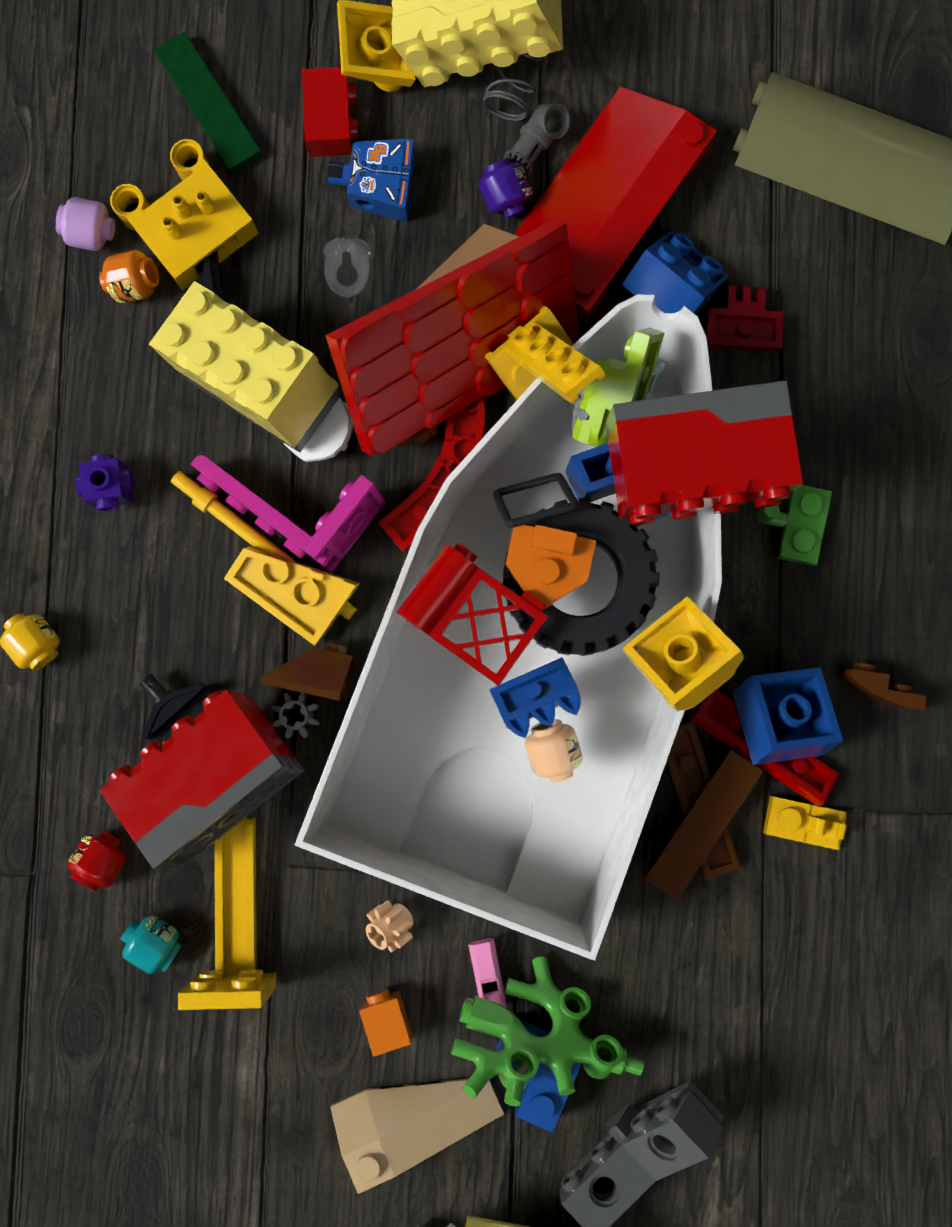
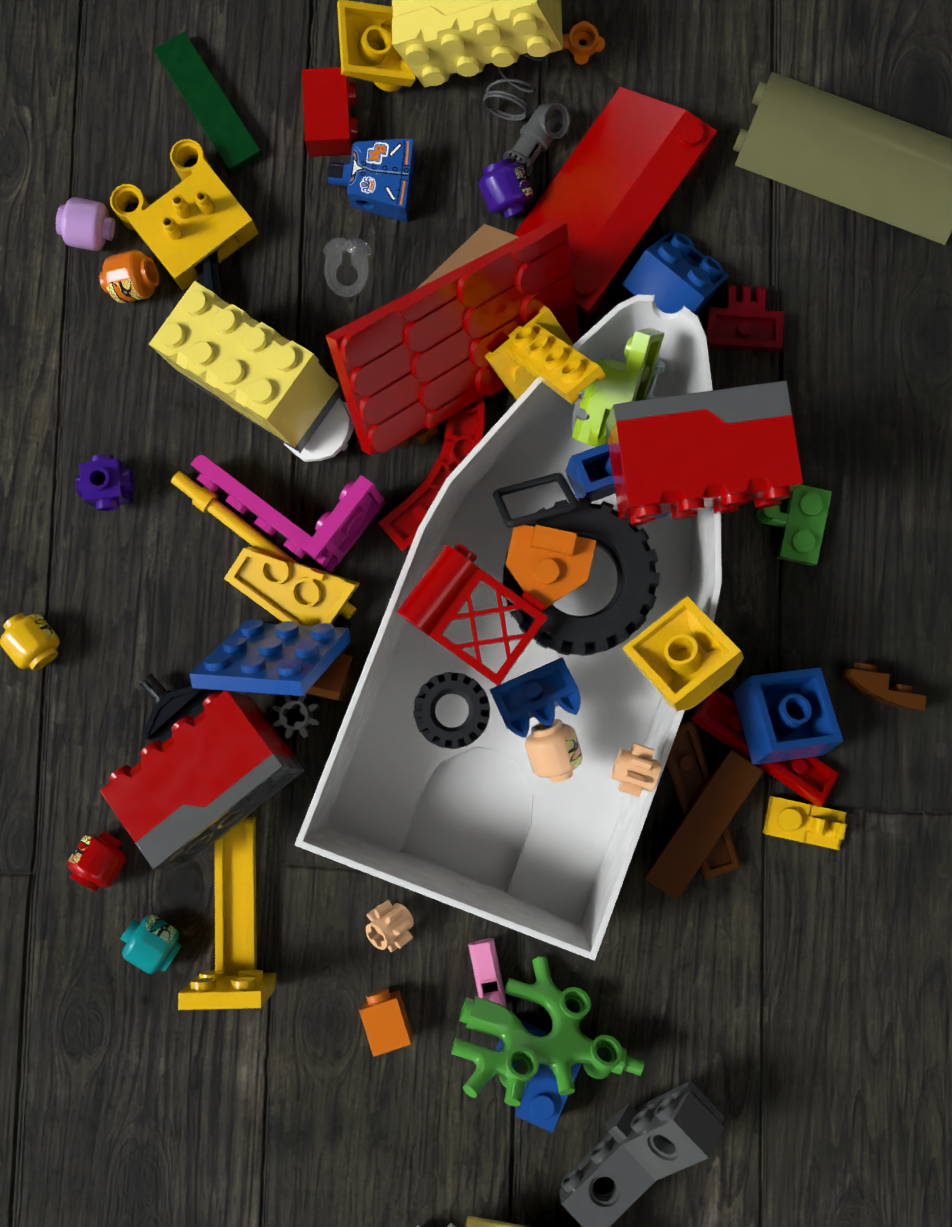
tan wedge [330,1078,504,1194] -> none
none -> blue plate [190,619,351,696]
none -> black tyre [413,672,490,749]
none -> orange plate [563,21,605,65]
none -> light nougat gear [611,743,662,797]

